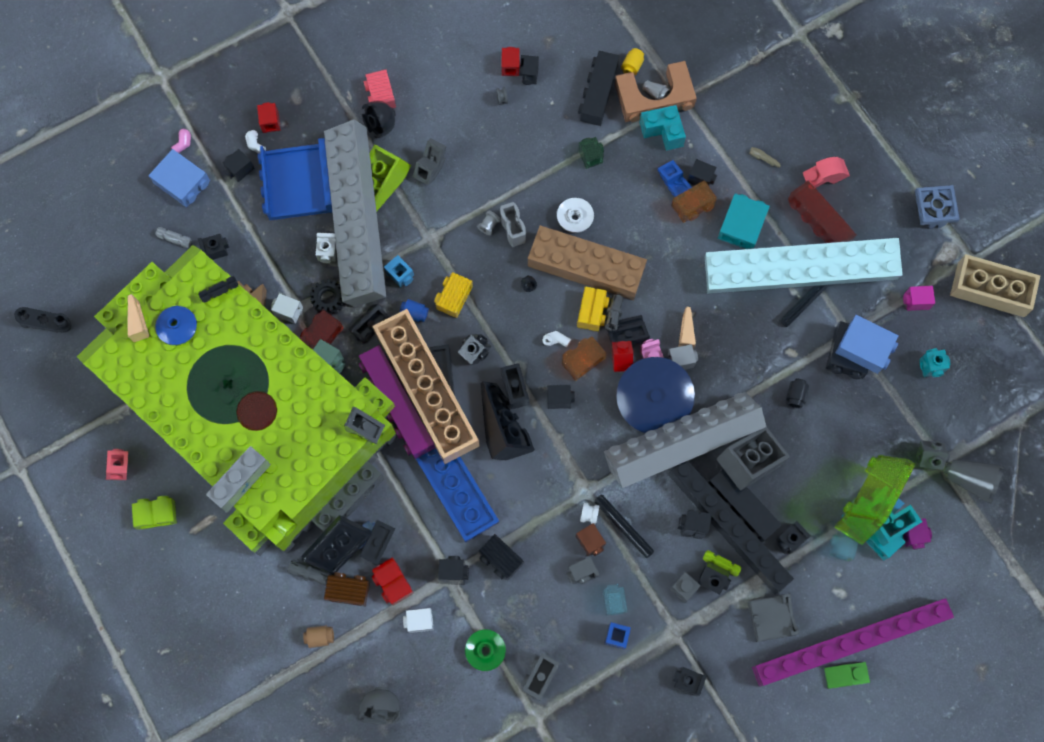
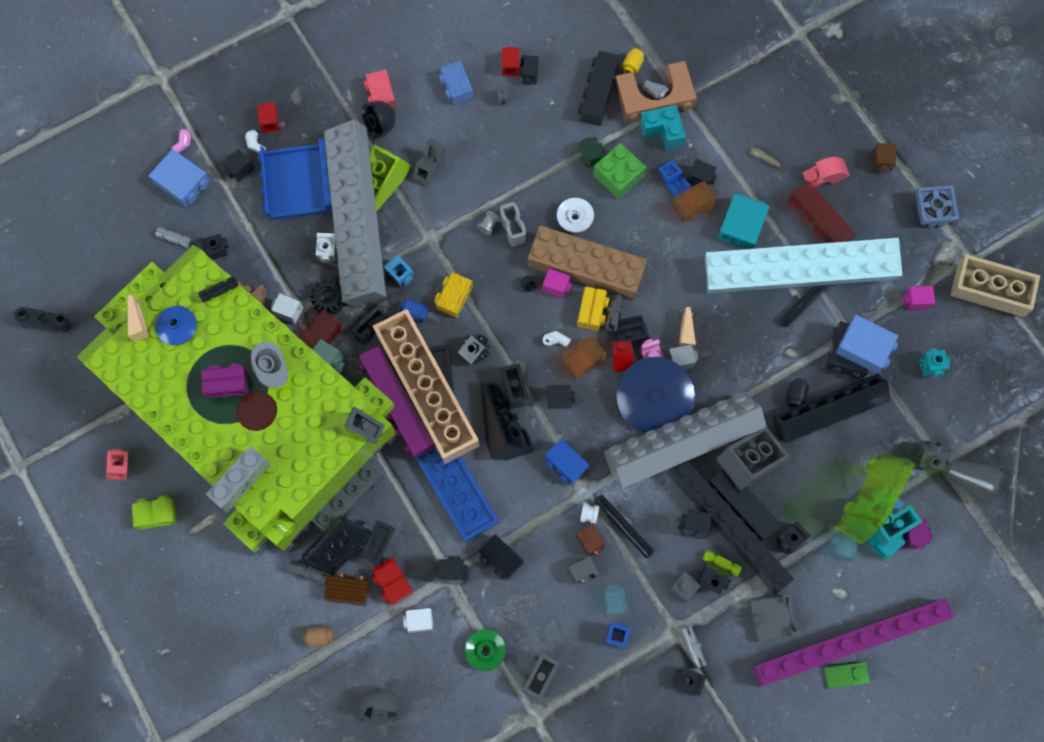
none -> magenta brick [201,363,249,398]
none -> light grey piece [251,342,288,388]
none -> medium blue brick [439,61,474,105]
none -> dark pink brick [542,269,572,299]
none -> blue brick [545,438,590,486]
none -> bright green brick [593,143,646,199]
none -> light grey pin [680,626,707,669]
none -> black brick [773,374,891,443]
none -> reddish brown brick [872,143,896,173]

